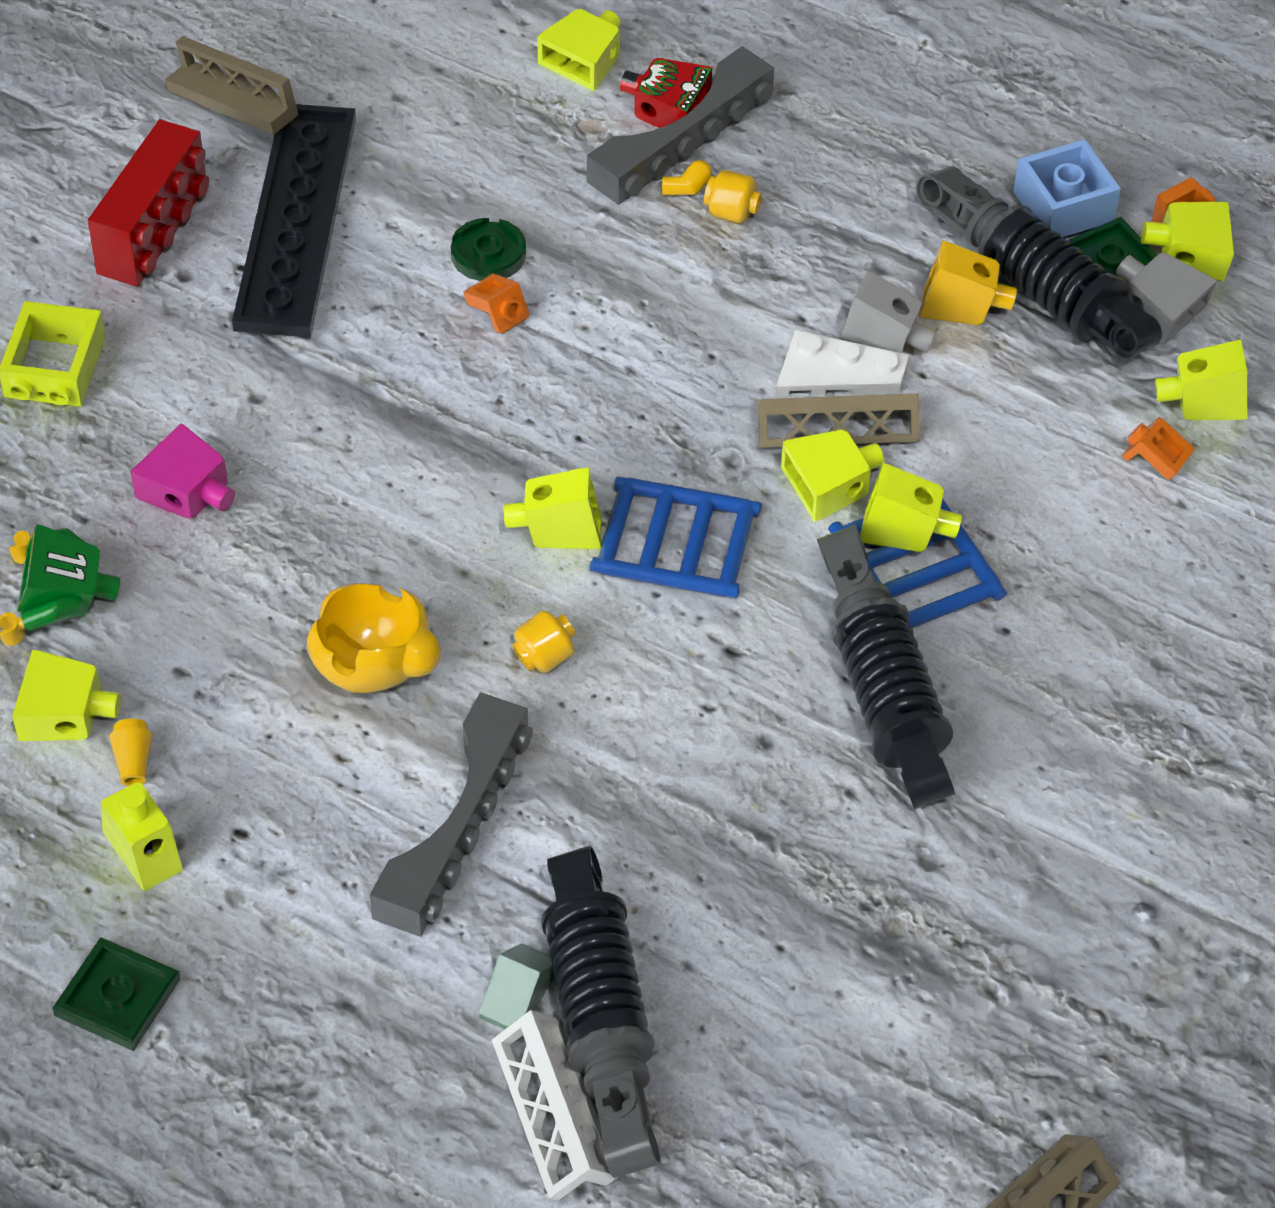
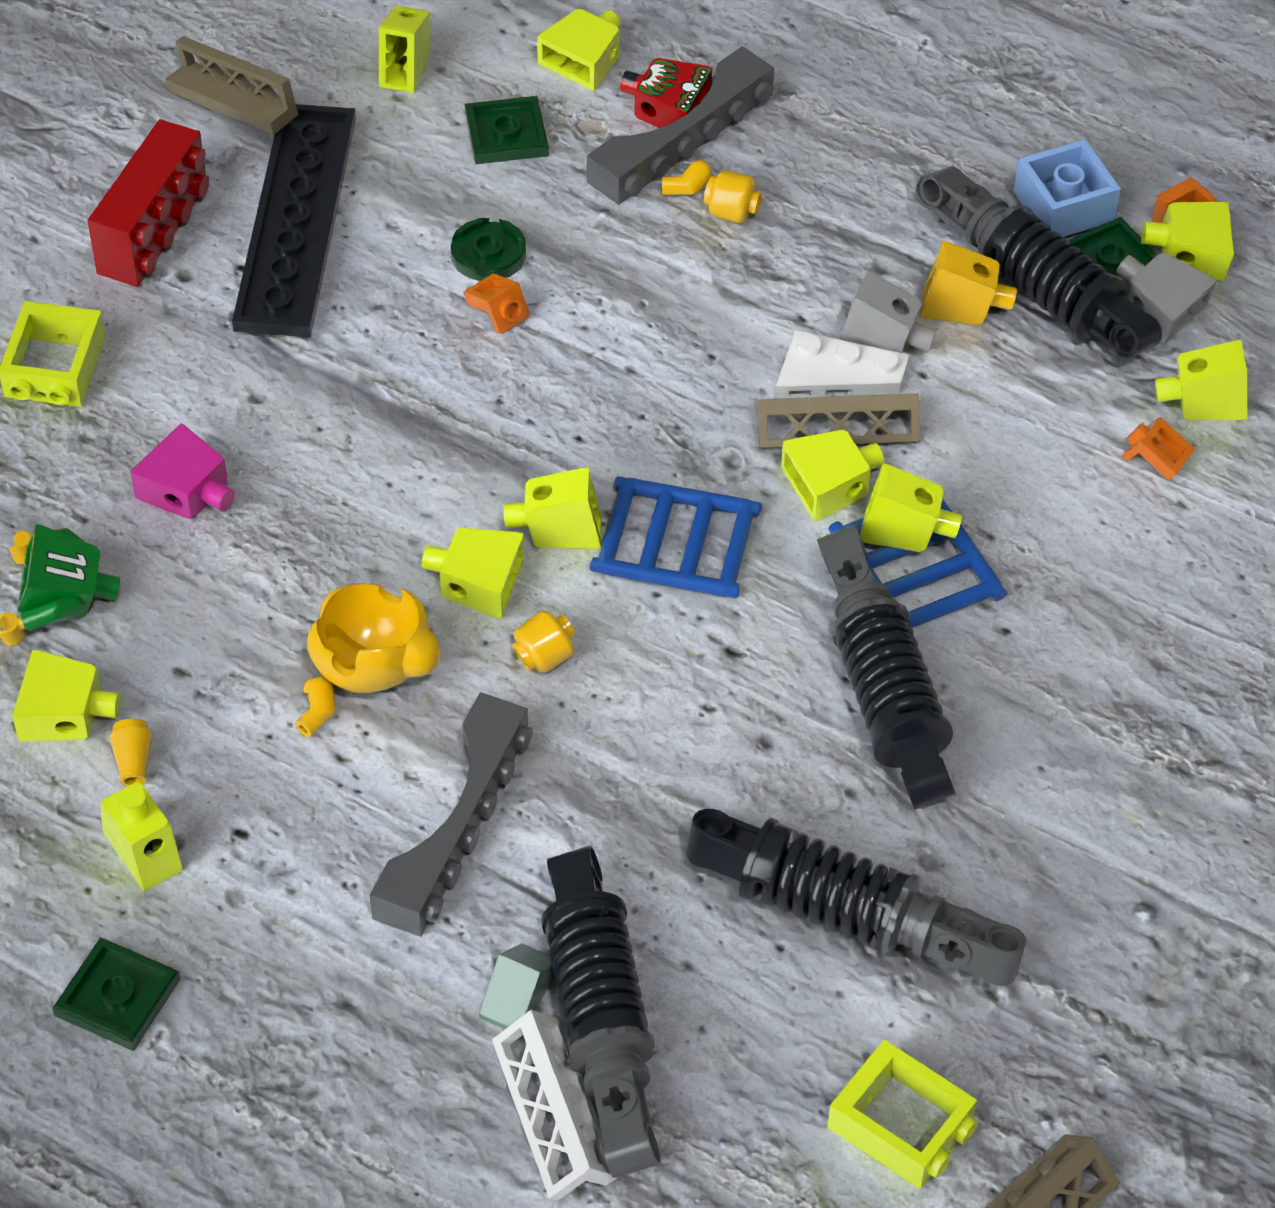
none -> yellow arm [295,676,336,738]
none -> neon yellow torso [379,6,431,93]
none -> neon yellow torso [421,527,524,619]
none -> dark green tile [465,96,549,165]
none -> black piece [686,809,1026,986]
none -> neon yellow window [827,1039,978,1189]

